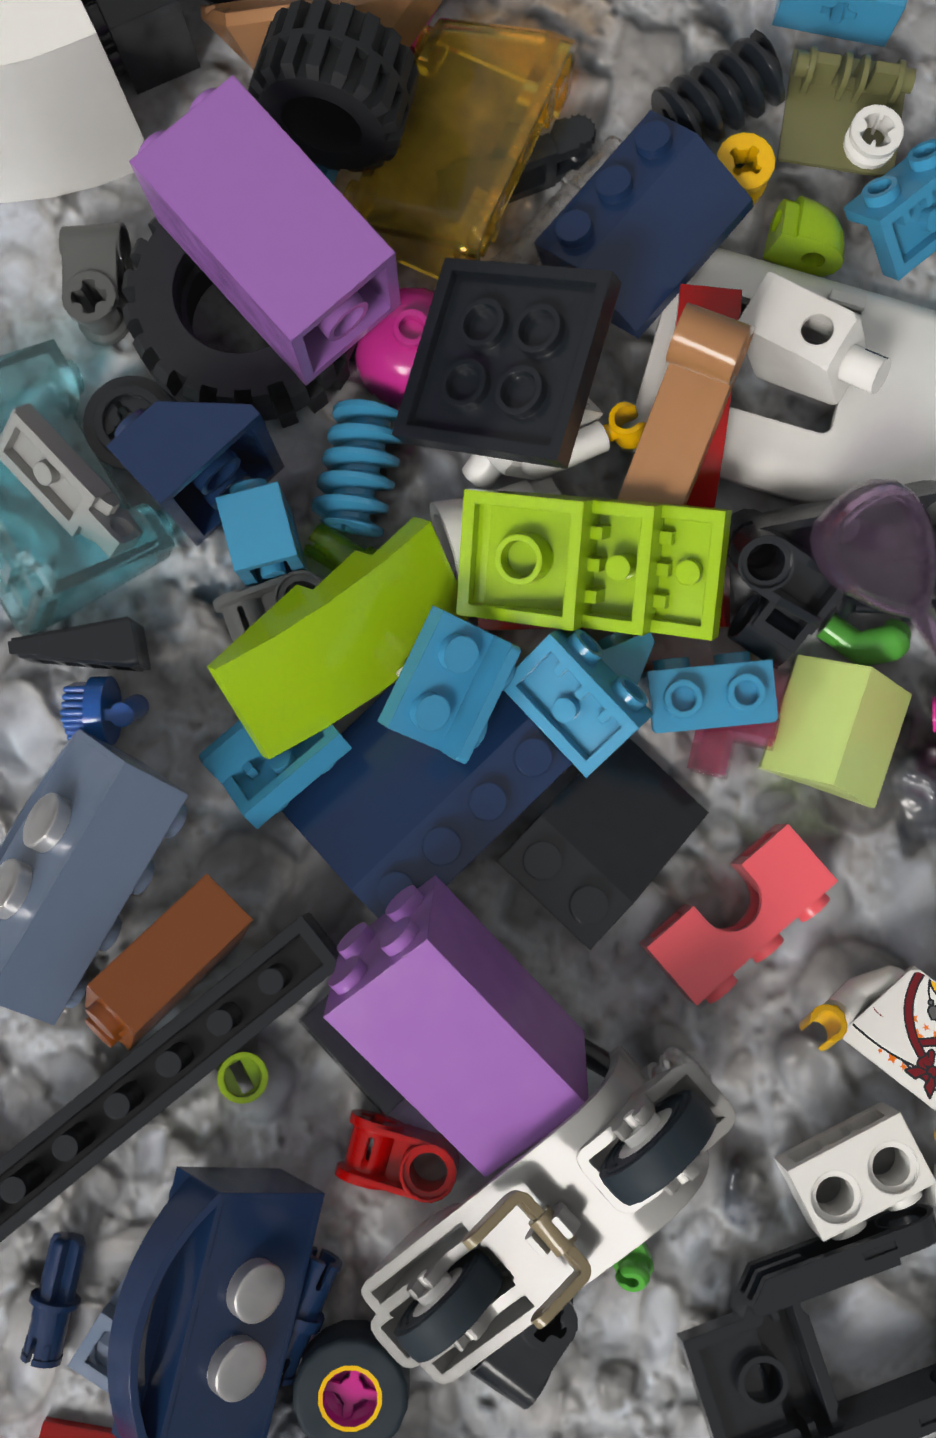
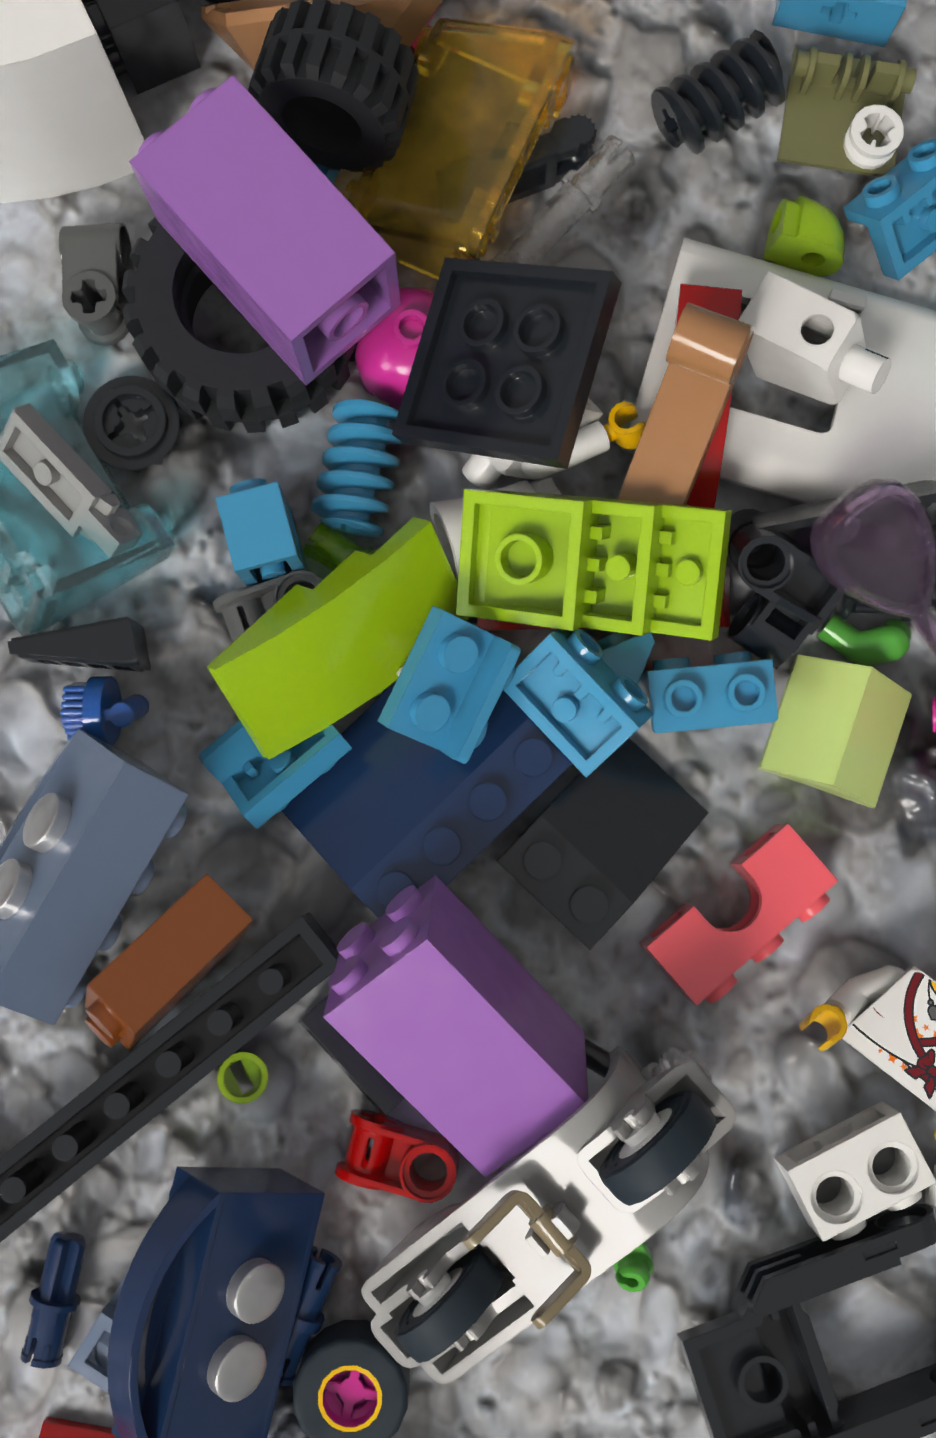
dark blue slope [106,401,284,546] -> none
black piece [470,1298,578,1410] -> none
dark blue slope [534,110,754,339] -> none
clear pink piece [687,708,781,780] -> none
yellow wheel [716,132,775,205] -> none

